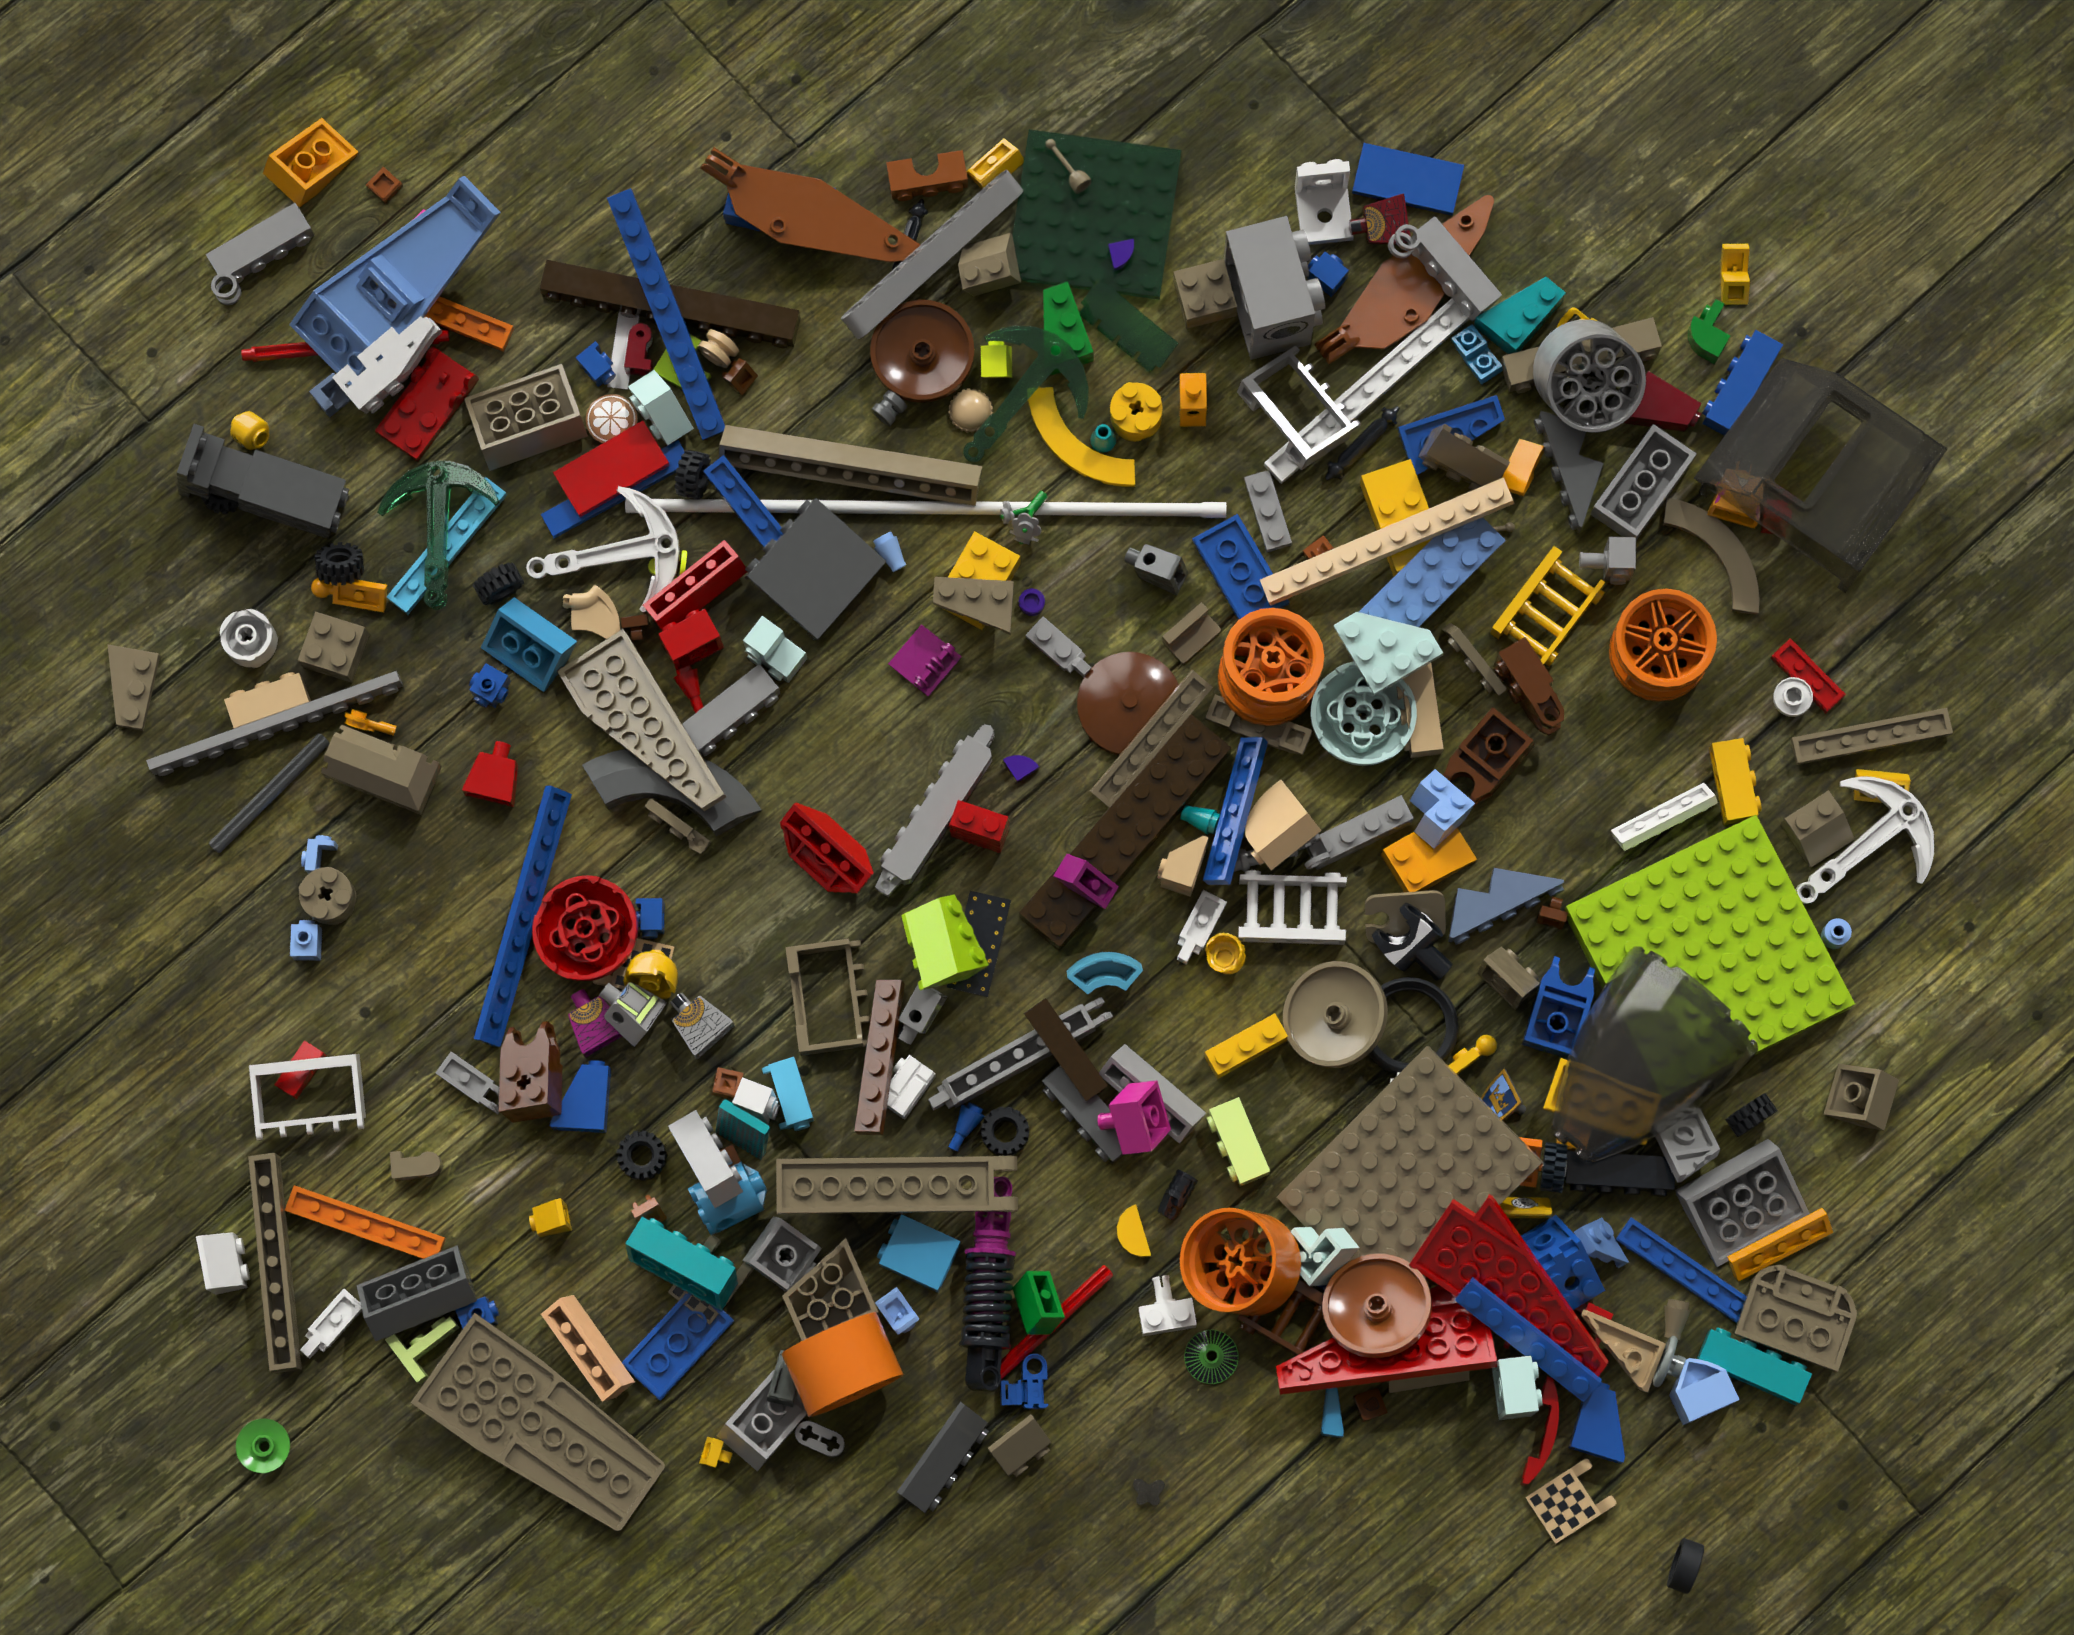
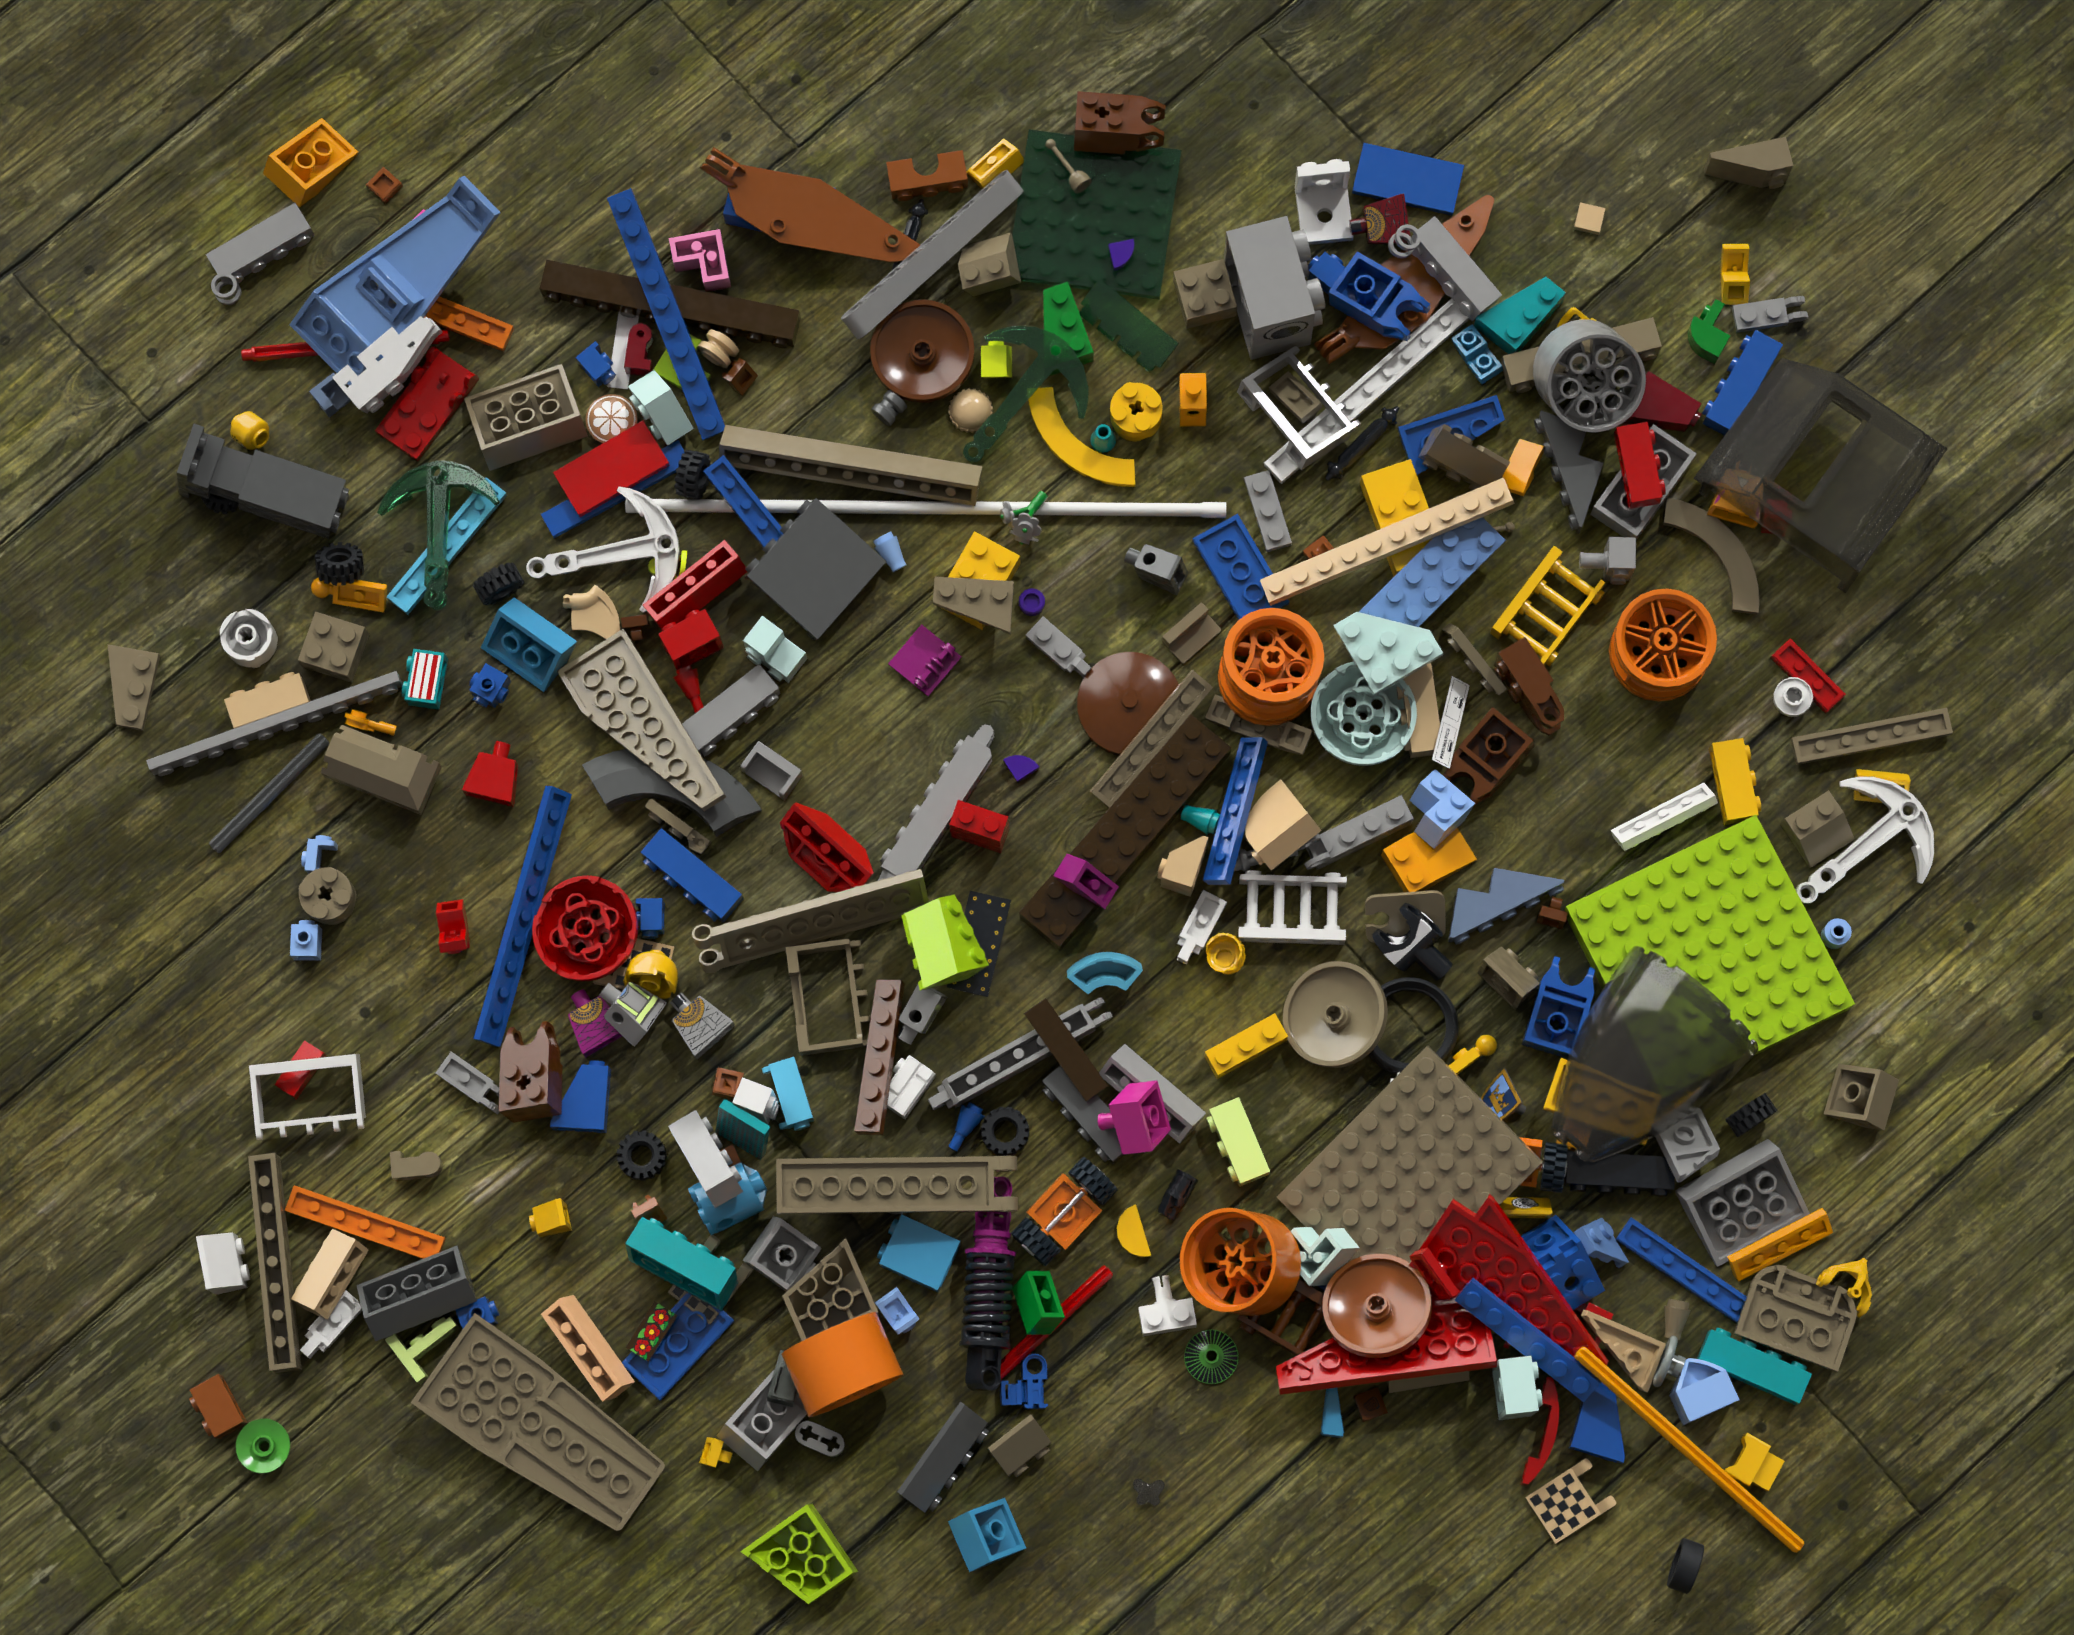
none -> dark orange brick [189,1374,248,1439]
none -> tan brick [291,1229,368,1320]
none -> brick [402,649,448,709]
none -> red brick [436,899,470,954]
none -> tile [626,1301,678,1362]
none -> blue brick [641,828,744,923]
none -> bright pink brick [669,229,731,292]
none -> dark tan hinge [692,869,929,973]
none -> light grey panel [740,741,803,801]
none -> lime wedge [740,1504,858,1604]
none -> dark azure slope [948,1498,1026,1572]
none -> plate [1011,1157,1118,1267]
none -> reddish brown brick [1074,91,1165,154]
none -> dark tan hinge [1269,371,1322,423]
none -> blue brick [1328,252,1430,342]
none -> red plate [1409,1248,1459,1300]
none -> white sticker [1432,676,1470,769]
none -> tan tile [1574,203,1605,235]
none -> light orange axle [1574,1347,1804,1553]
none -> red brick [1614,422,1666,509]
none -> dark tan slope [1704,137,1793,189]
none -> yellow piece [1725,1433,1785,1492]
none -> light grey hinge [1732,296,1808,333]
none -> yellow helmet [1816,1258,1872,1318]

